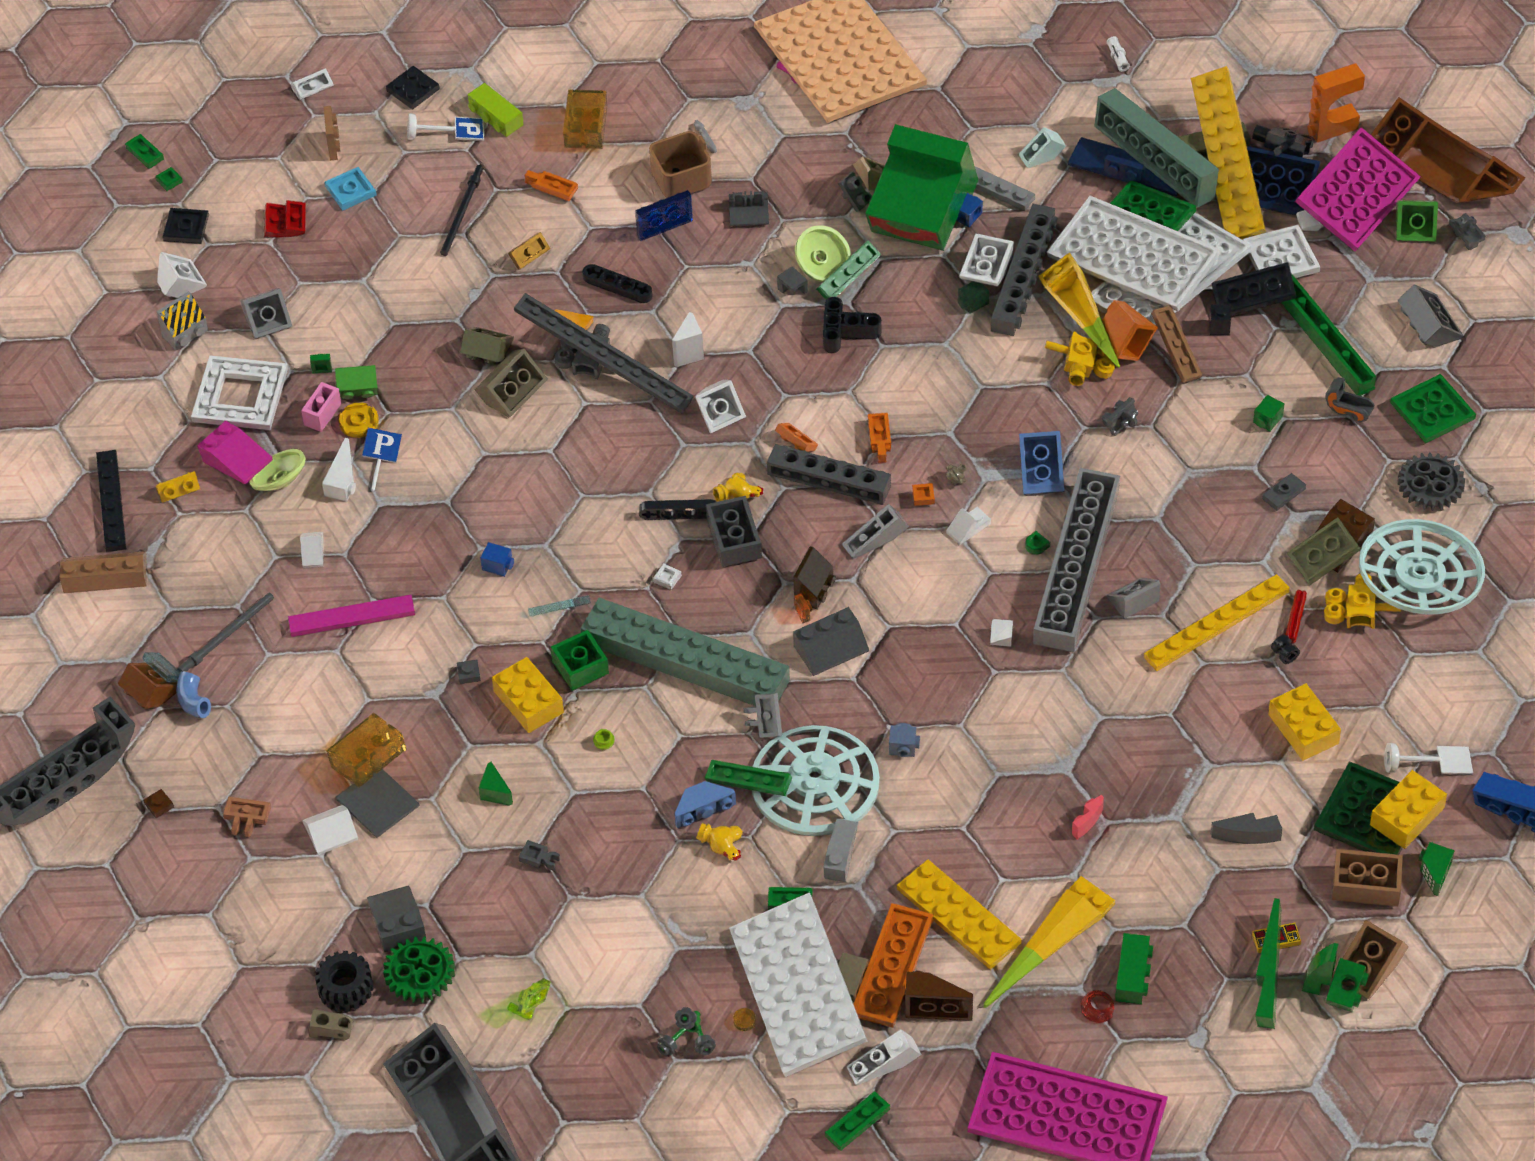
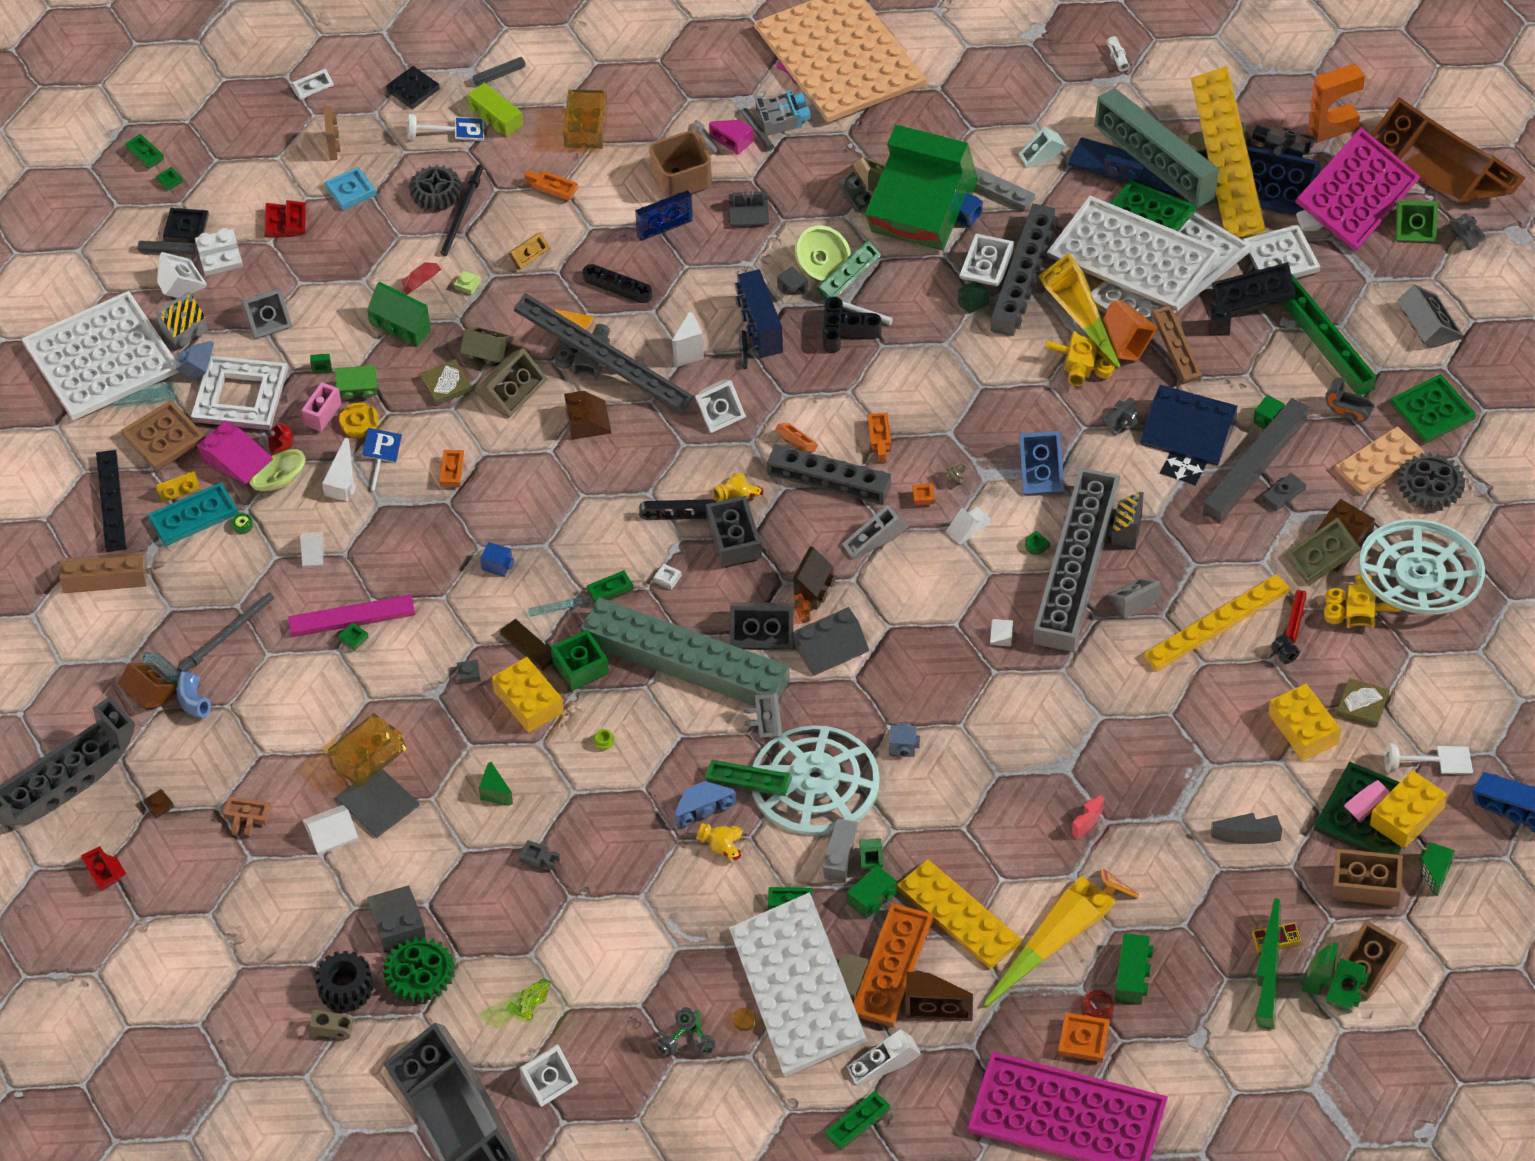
none -> white plate [22,291,179,421]
none -> red slope [81,846,126,891]
none -> clear light blue tile [114,382,175,408]
none -> medium nougat plate [121,400,205,471]
none -> dark grey axle [137,240,196,254]
none -> teal tile [147,482,239,547]
none -> sand blue slope [176,341,214,381]
none -> white plate [195,228,243,276]
none -> tile [232,513,253,534]
none -> red hair [268,423,294,455]
none -> green plate [338,622,369,651]
none -> green slope [367,282,431,346]
none -> red slope [402,262,442,295]
none -> dark grey gear [409,165,462,211]
none -> tile [419,359,473,405]
none -> orange plate [439,450,464,487]
none -> yellowish green plate [454,271,481,295]
none -> dark grey axle [472,57,526,86]
none -> dark brown tile [500,618,553,671]
none -> white slope [520,1044,578,1107]
none -> reddish brown slope [564,391,611,440]
none -> green plate [587,570,634,603]
none -> dark pink slope [709,120,753,155]
none -> dark grey slope [730,602,794,648]
none -> dark blue brick [734,269,783,358]
none -> black piece [739,330,748,369]
none -> dark grey bar [741,108,774,151]
none -> hips [755,90,811,136]
none -> white bar [842,301,893,325]
none -> green brick [847,865,897,919]
none -> green brick [859,838,883,869]
none -> orange plate [1058,1012,1110,1063]
none -> light orange piece [1100,868,1139,898]
none -> slope [1108,492,1144,550]
none -> dark blue slope [1140,384,1238,466]
none -> black sticker [1160,452,1207,486]
none -> dark grey tile [1203,398,1309,524]
none -> light nougat plate [1335,426,1425,496]
none -> tile [1336,678,1390,727]
none -> bright pink slope [1344,780,1390,823]

